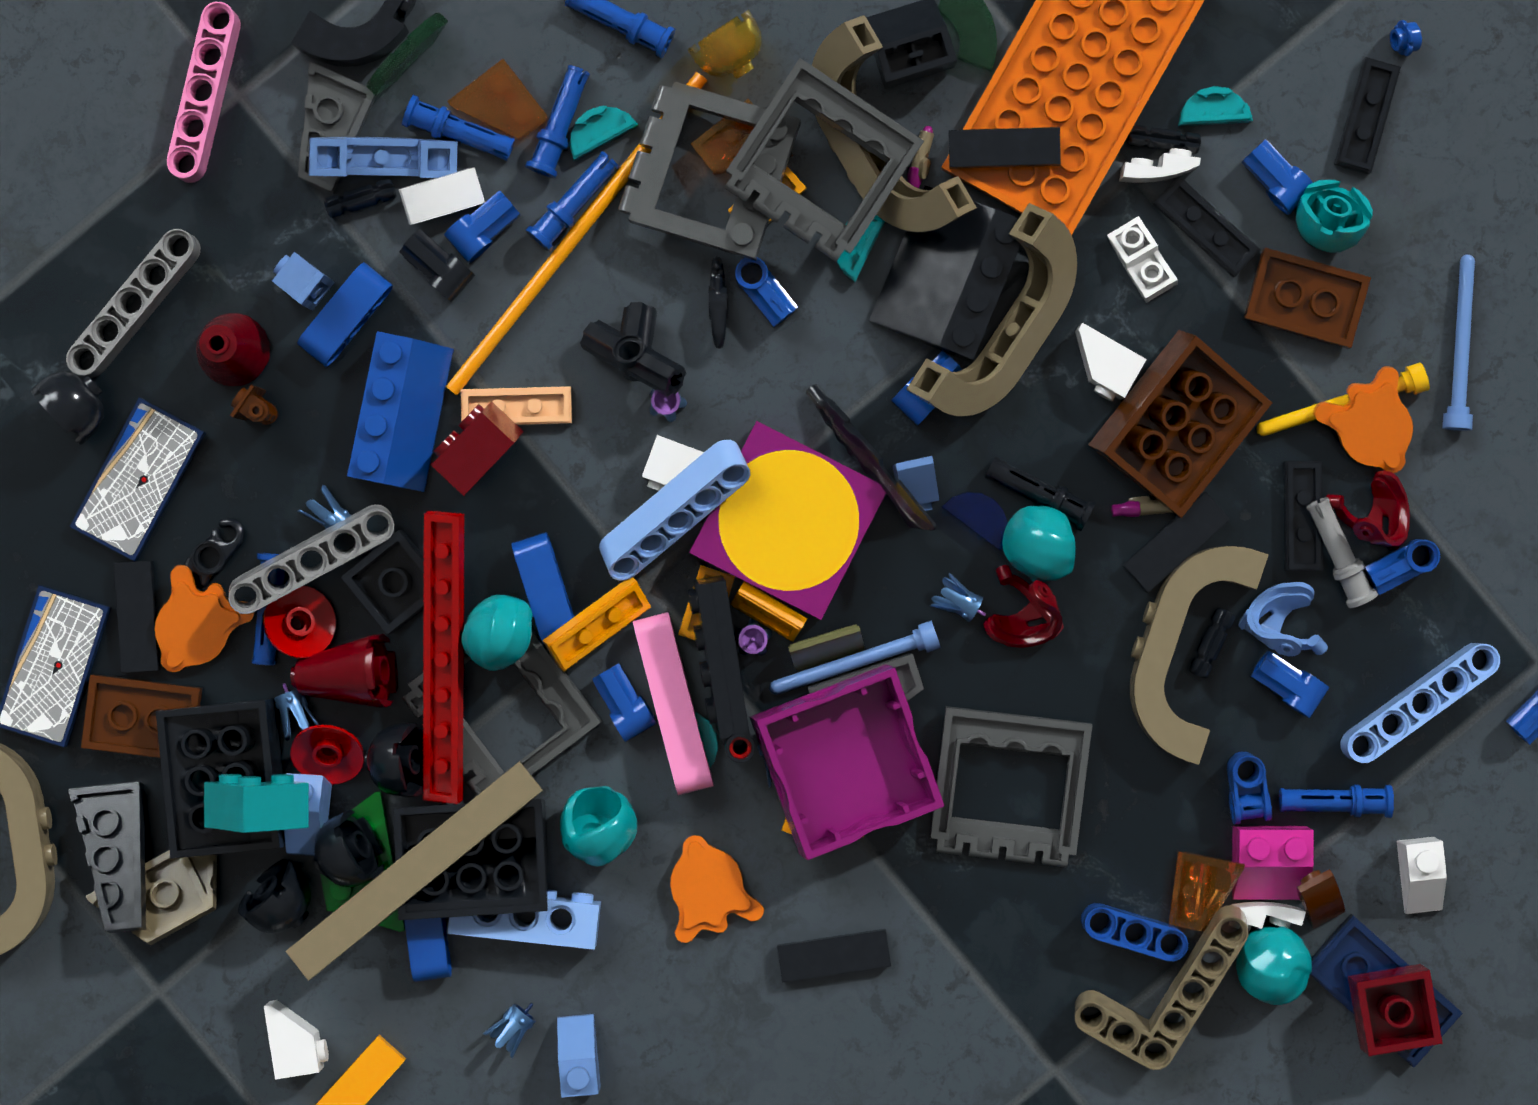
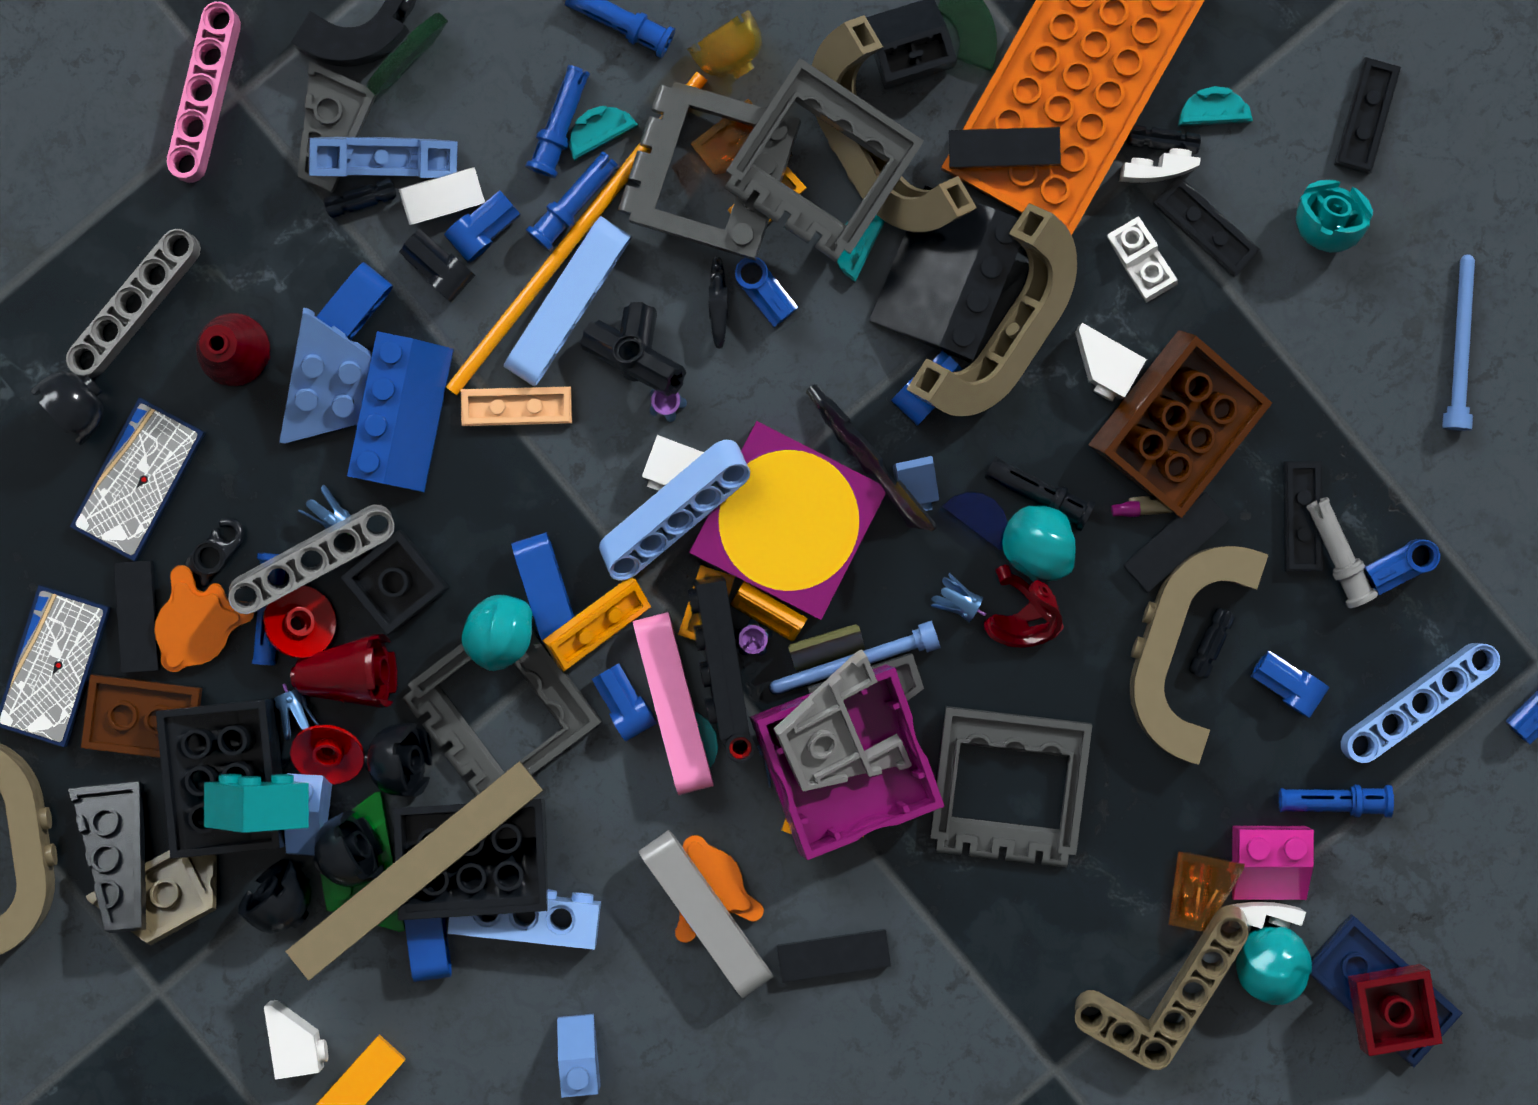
reddish brown hinge [230,385,278,425] -> none
medium blue slope [272,252,335,311] -> none
blue pin [402,95,515,161] -> none
red plate [423,511,464,804] -> none
dark red brick [431,401,524,496] -> none
clear orange wing [447,59,549,141] -> none
flat silver piece [483,1003,536,1058] -> none
teal piece [560,786,638,867] -> none
dark tan piece [907,126,934,188] -> none
blue beam [1081,903,1189,962] -> none
blue piece [1227,751,1272,825] -> none
medium blue helmet [1238,582,1328,656] -> none
blue piece [1241,139,1313,215] -> none
reddish brown plate [1243,247,1371,349] -> none
yellow piece [1256,362,1430,436] -> none
reddish brown slope [1297,869,1345,929] -> none
orange tile [1313,366,1413,473] -> none
dark red helmet [1326,470,1410,550] -> none
blue plate [1390,20,1422,56] -> none
white slope [1397,837,1447,914] -> none
none -> medium blue wing [279,308,371,443]
none -> light blue beam [503,216,632,387]
none -> light grey beam [639,830,773,998]
none -> light grey wing [774,649,912,792]

